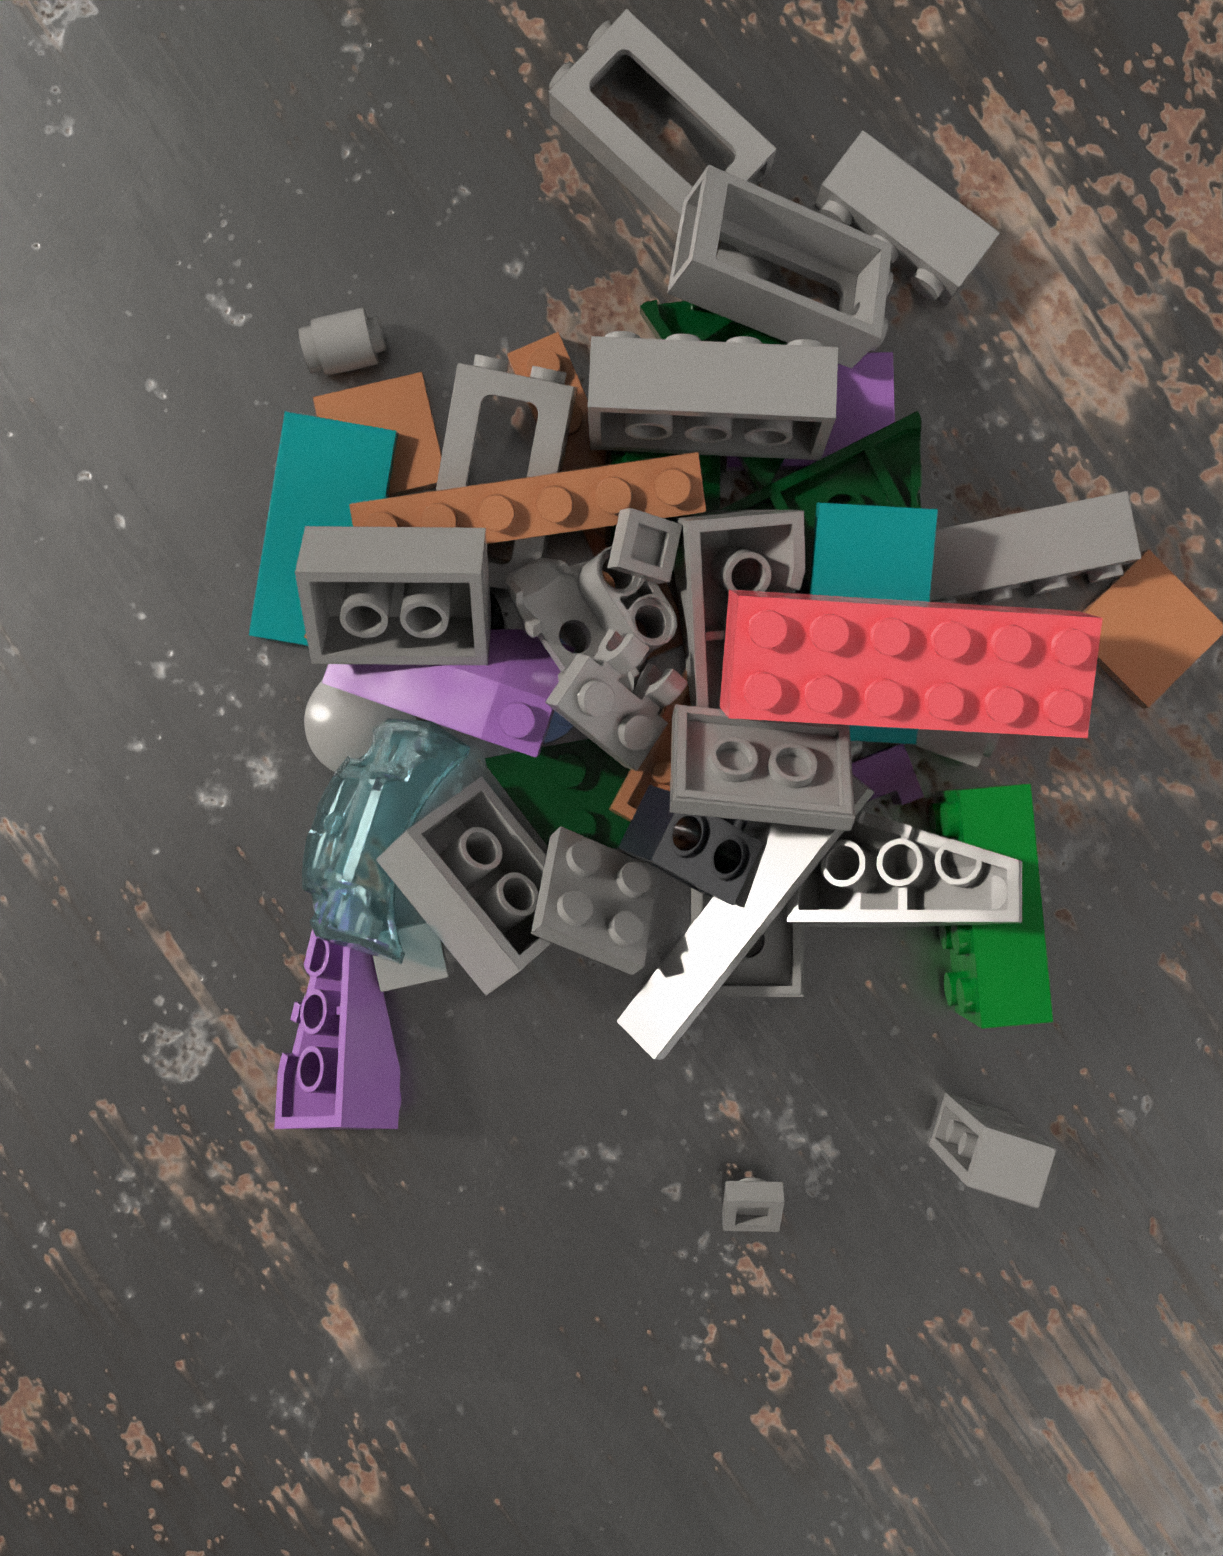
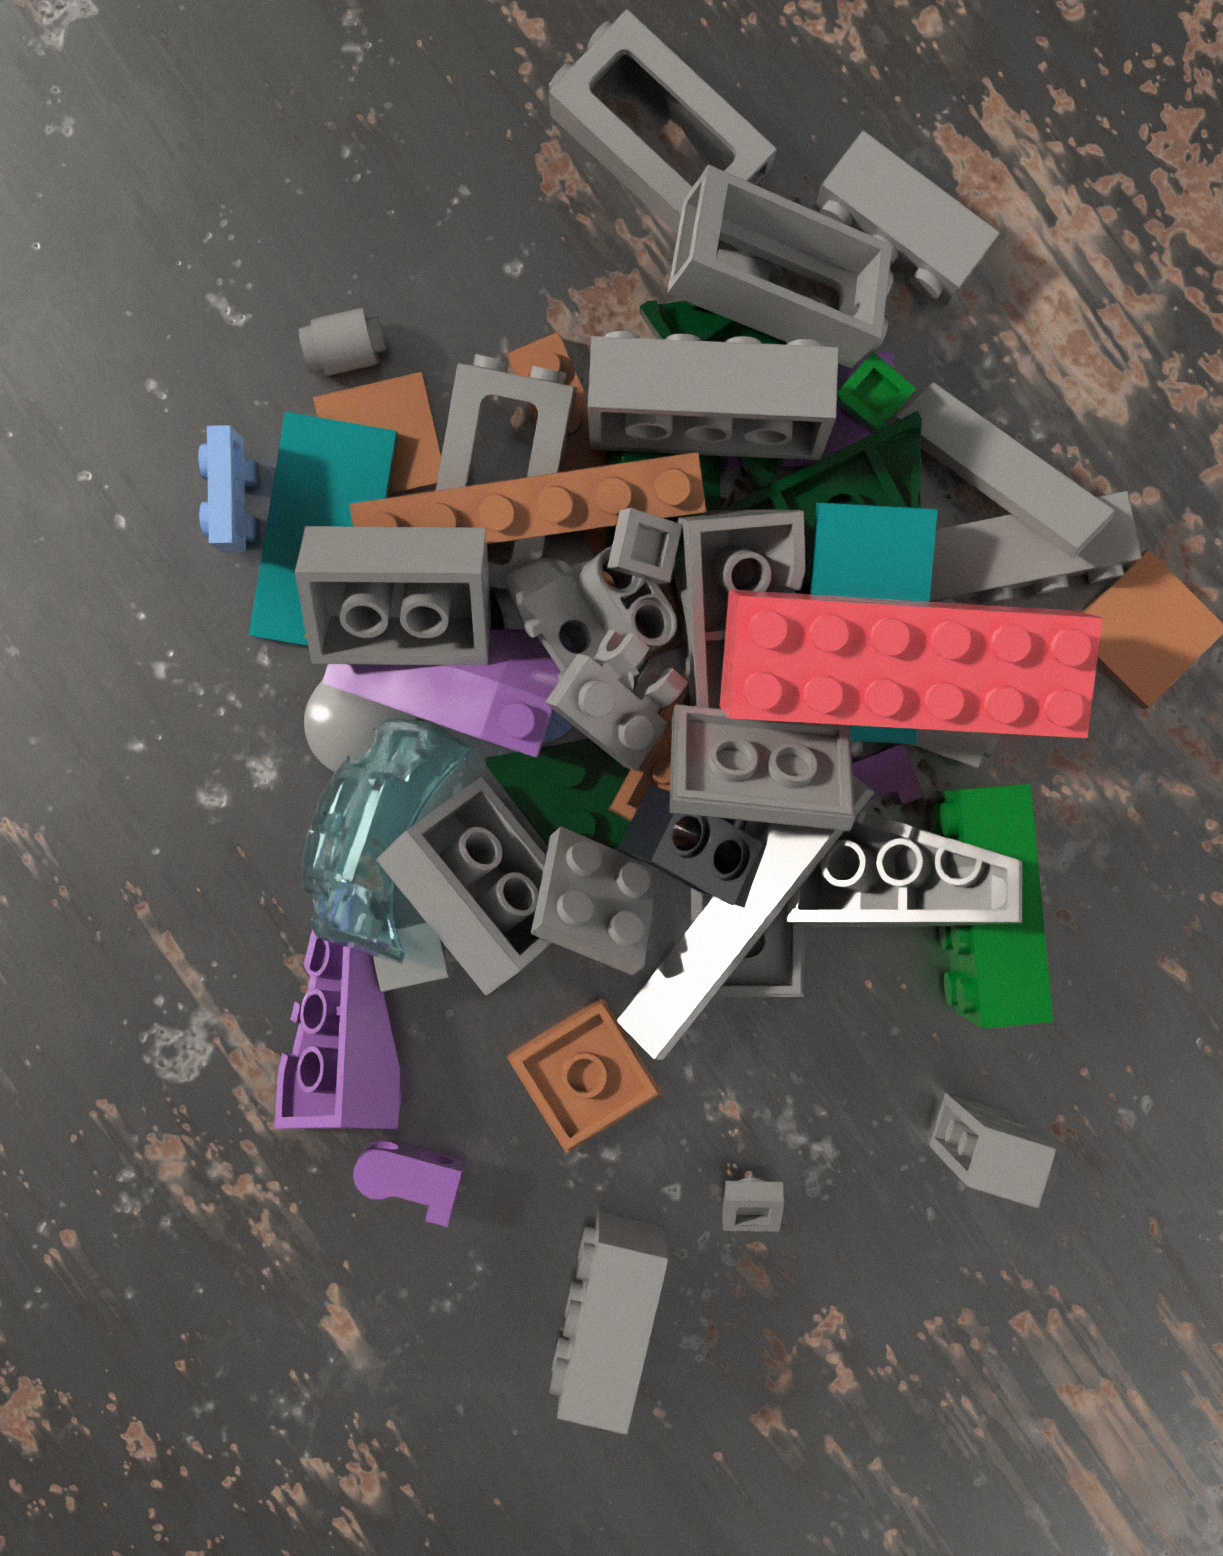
none -> light blue plate [198,425,260,552]
none -> medium lavender leg [353,1140,466,1227]
none -> nougat tile [507,995,662,1153]
none -> light grey brick [549,1211,669,1435]
none -> green plate [836,352,916,434]
none -> light grey tile [895,382,1115,559]

